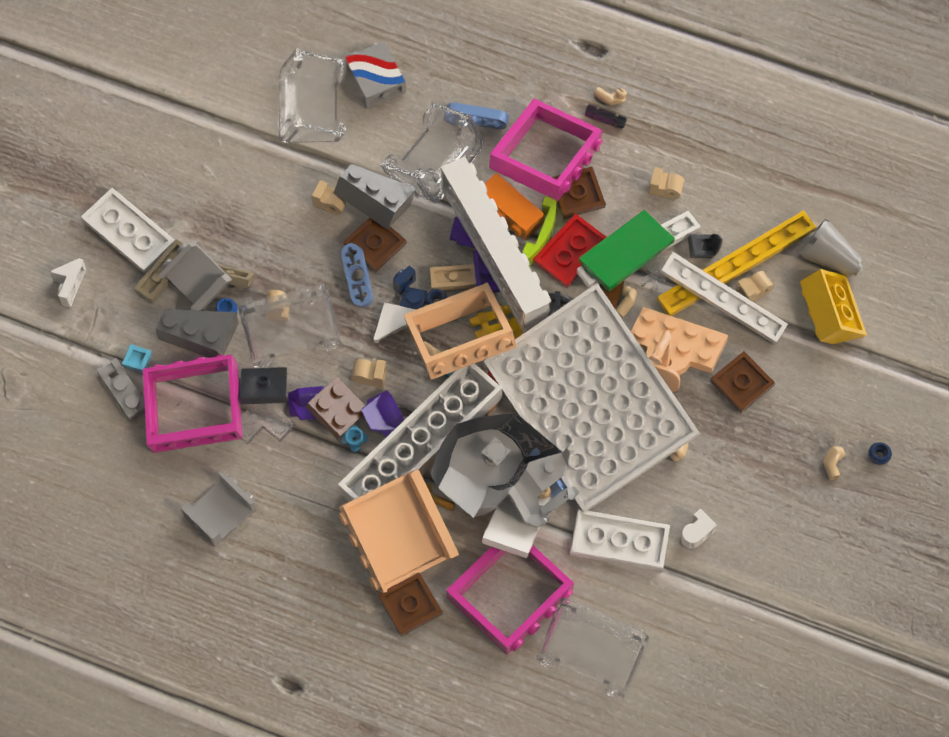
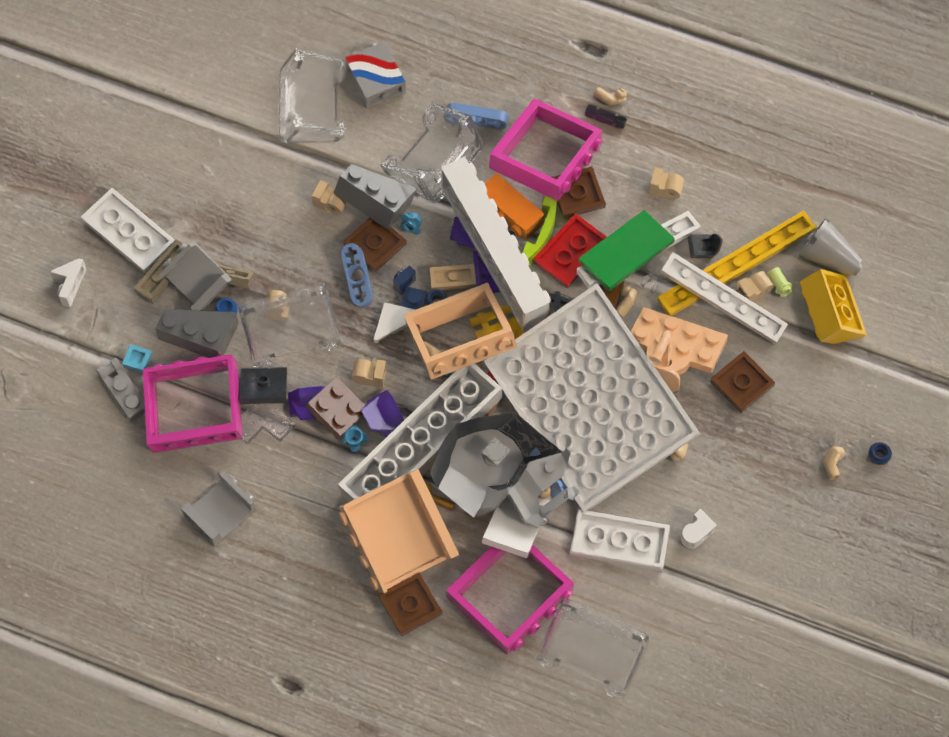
none -> dark azure plate [400,212,422,235]
none -> yellowish green pin [768,267,792,297]

